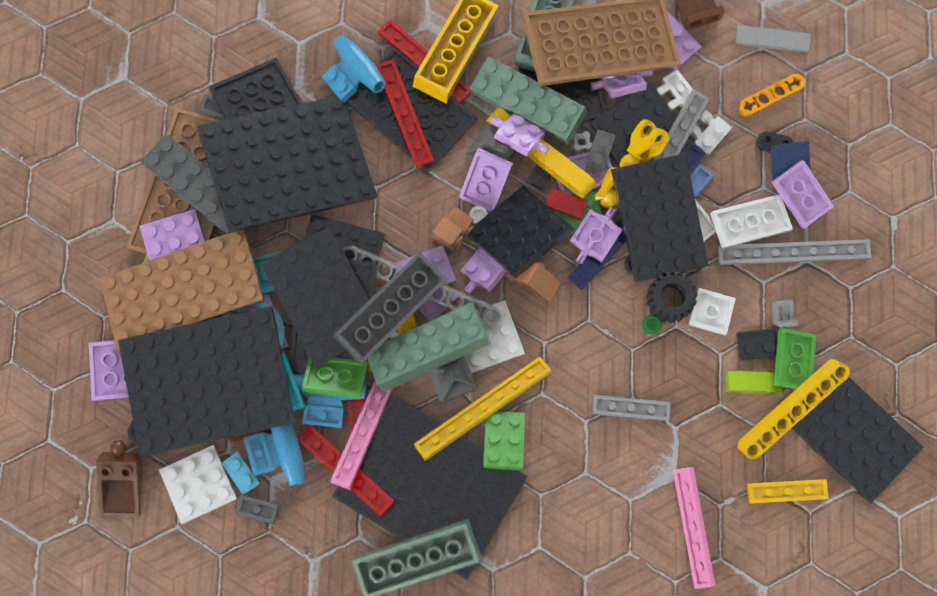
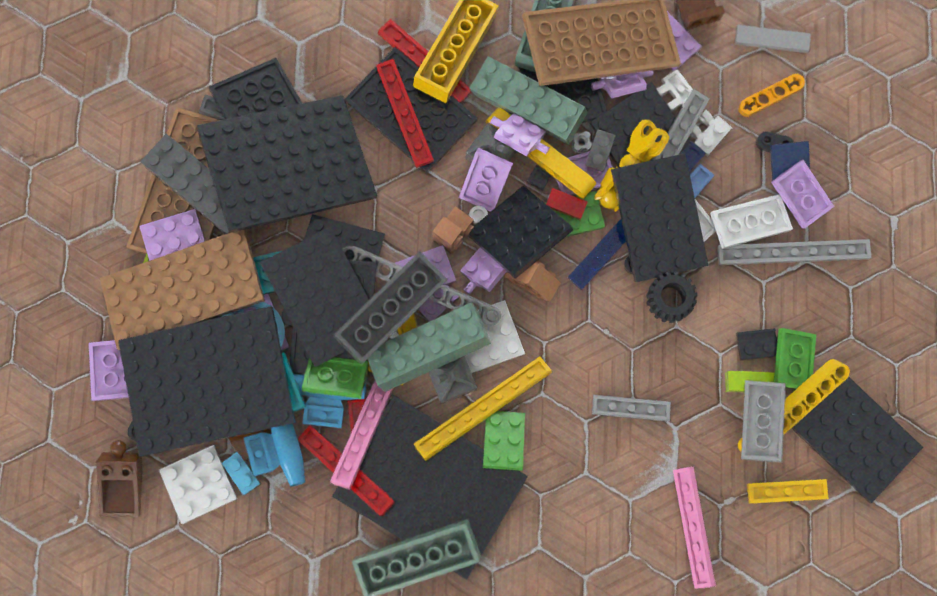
dark grey plate [235,495,280,524] -> none
dark azure plate [322,35,386,103] -> none
lavender plate [570,207,623,264] -> none
green plate [642,315,661,335] -> none
white plate [688,288,736,336] -> none
light grey bracket [772,299,798,329] -> none
none -> light grey tile [741,380,786,463]

